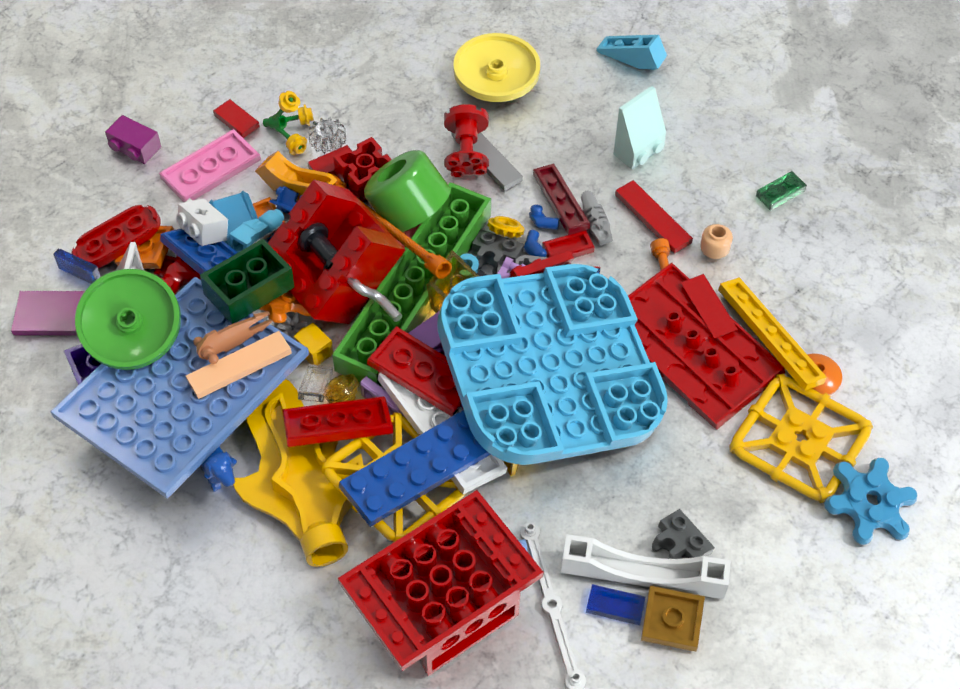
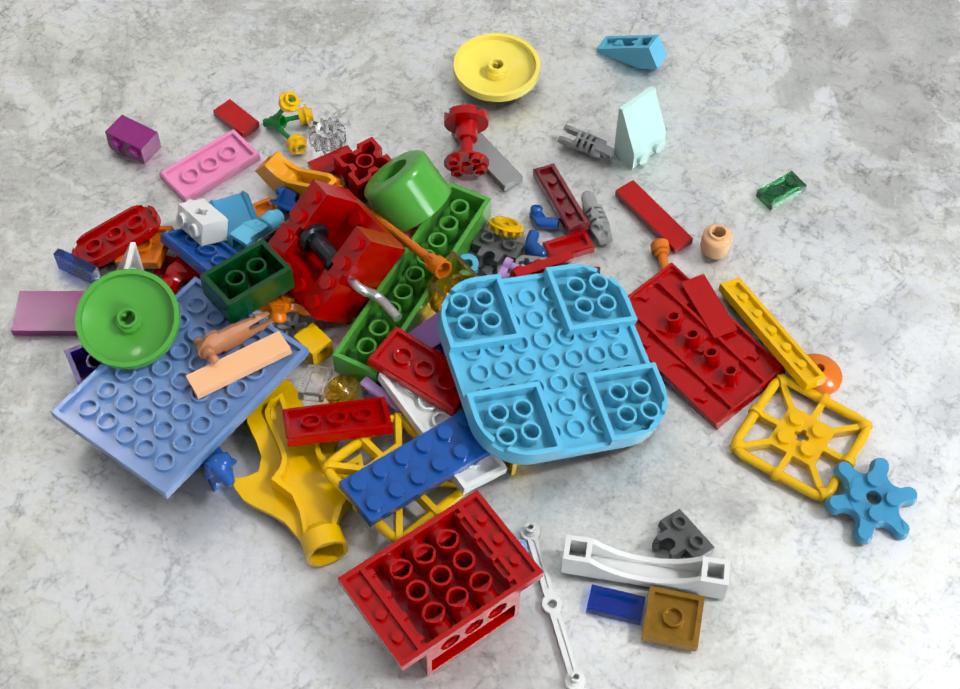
none -> light grey hinge [557,124,615,160]

